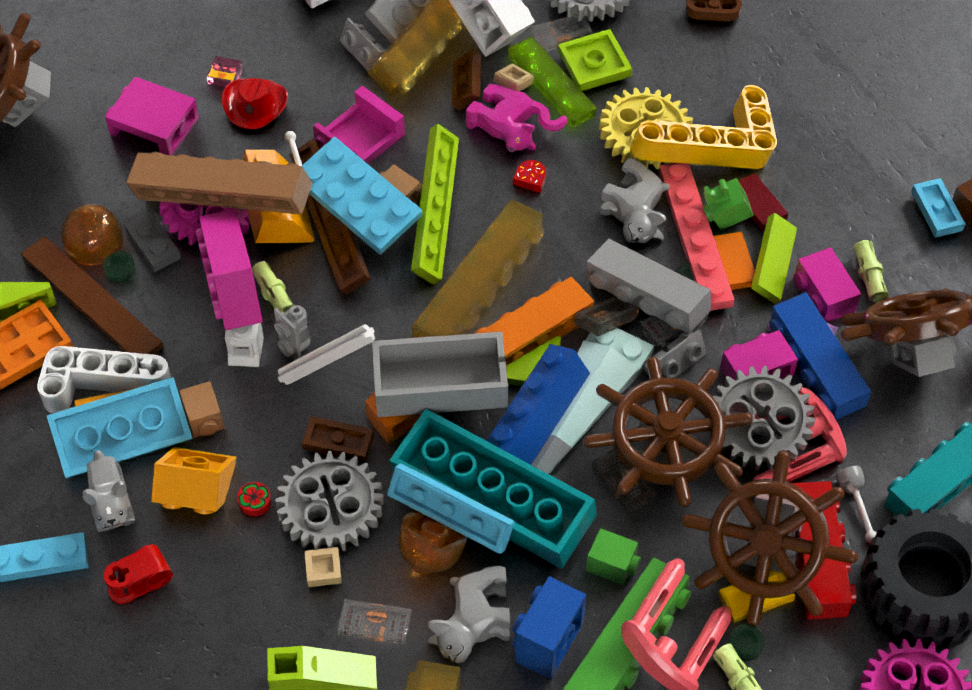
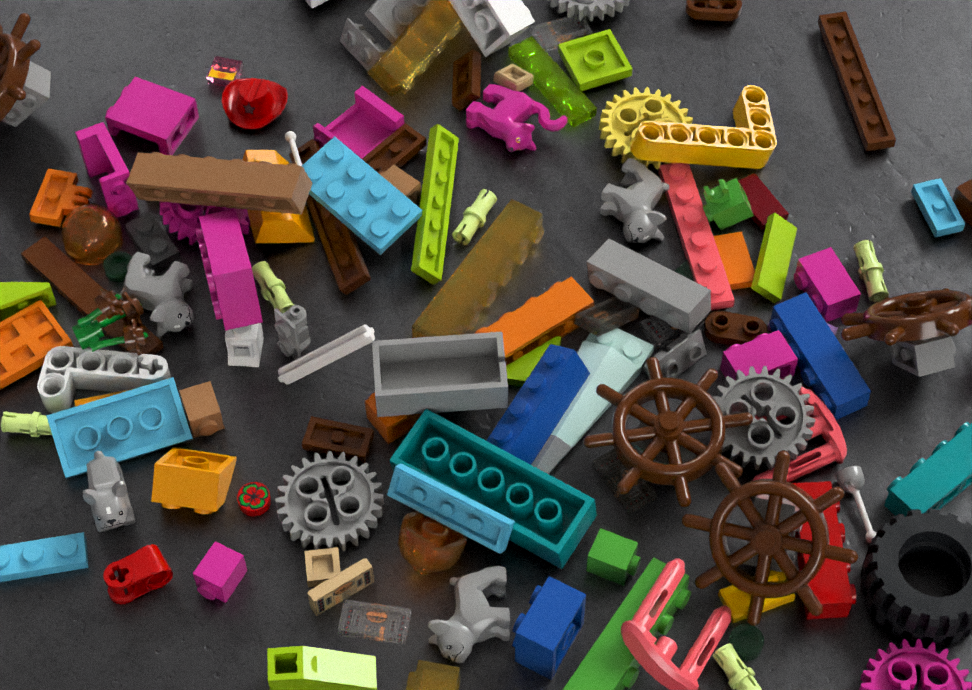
red tile [513,160,546,193] -> none
none -> yellowish green pin [1,411,52,438]
none -> orange hinge [29,168,93,227]
none -> plant [72,288,148,356]
none -> dark pink panel [75,122,139,219]
none -> light grey animal [119,252,194,340]
none -> dark pink brick [193,541,247,603]
none -> tan tile [307,558,374,616]
none -> reddish brown plate [362,123,427,174]
none -> yellowish green pin [452,189,497,245]
none -> reddish brown plate [704,311,768,346]
none -> reddish brown plate [818,11,896,151]

